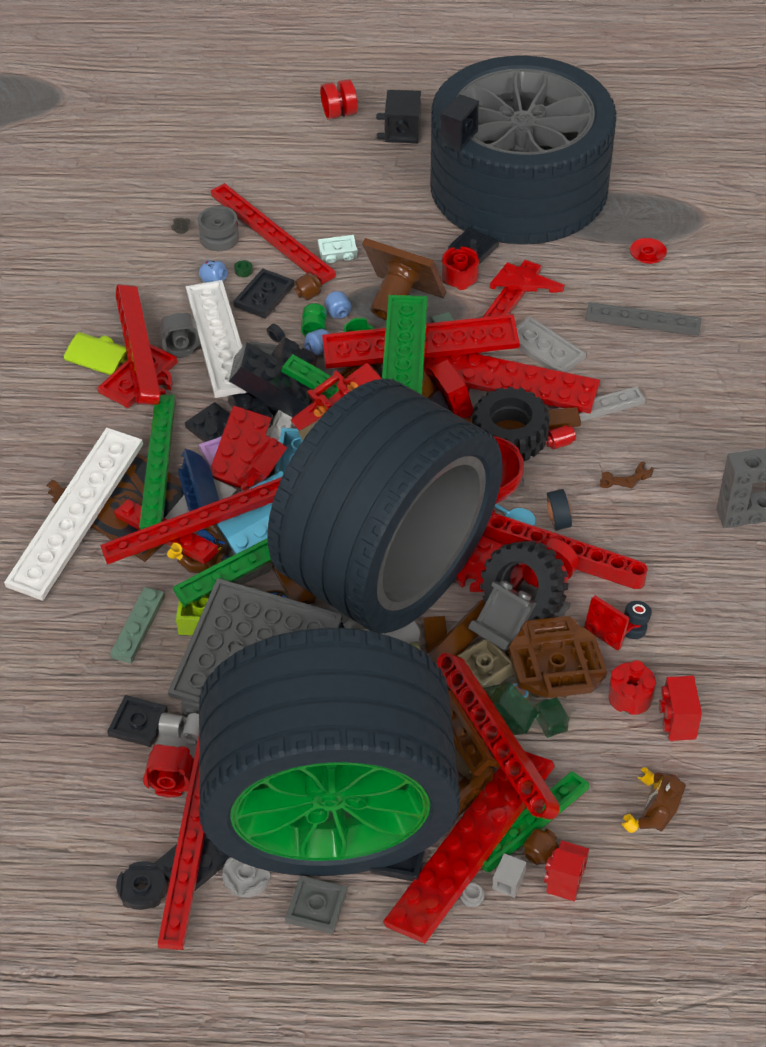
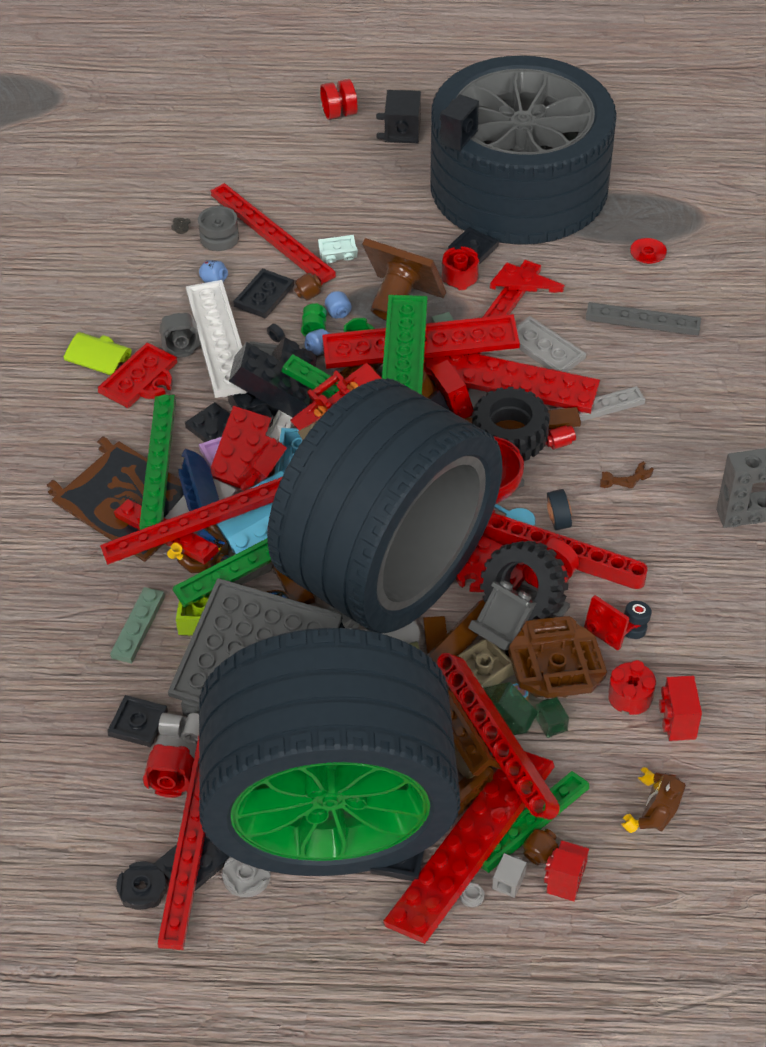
white plate [4,427,143,601] -> none
red beam [116,284,160,405] -> none
dark green tile [234,260,253,277] -> none
dark grey plate [285,876,347,935] -> none

